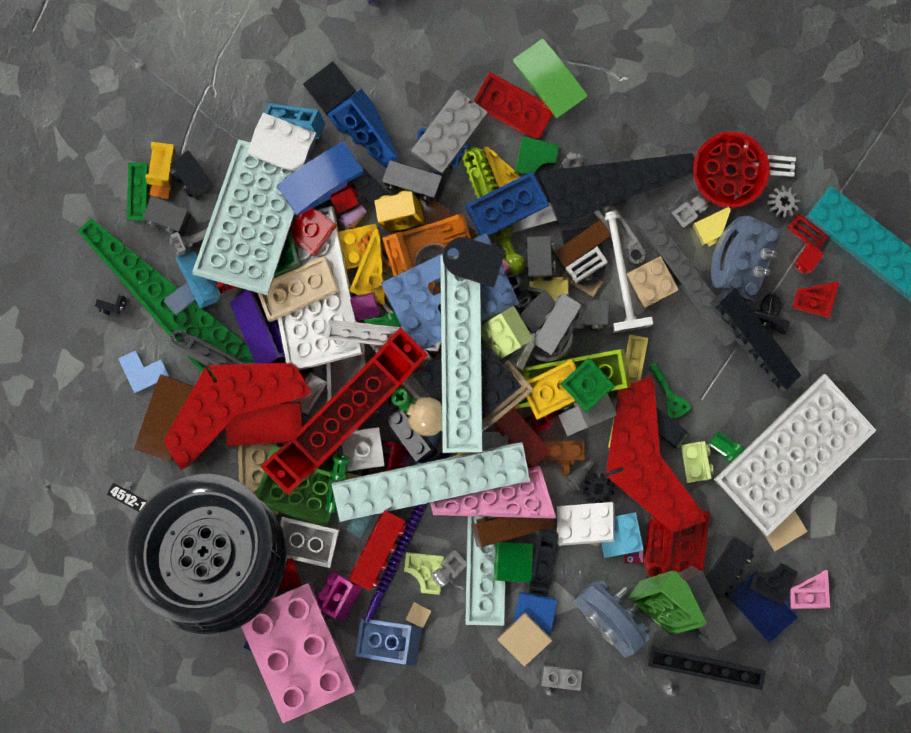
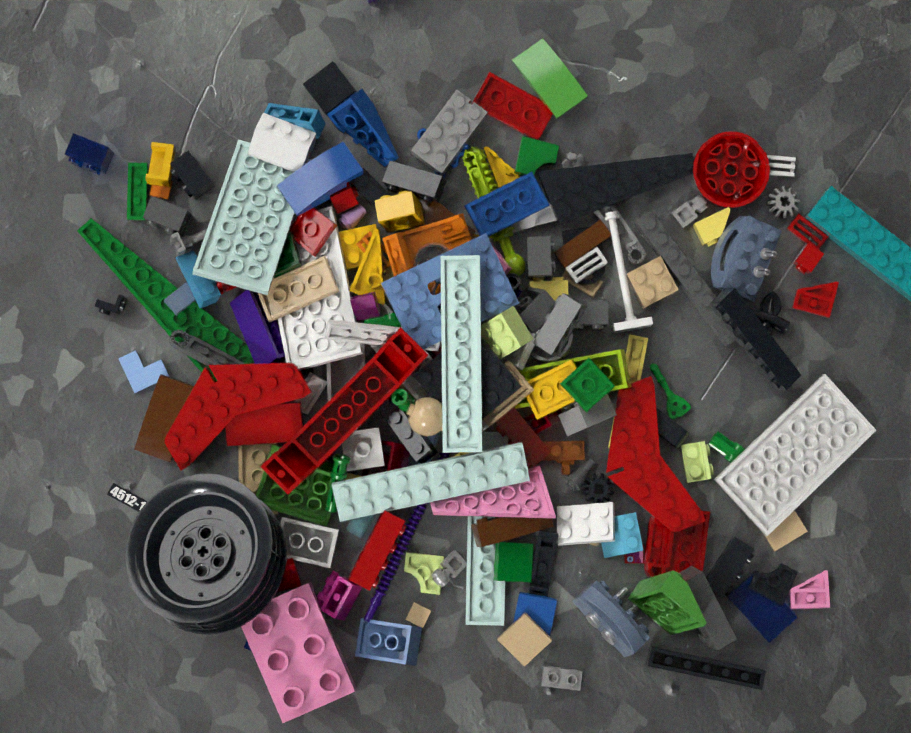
black tile [443,237,506,288] -> none
none -> clear blue brick [65,133,114,175]

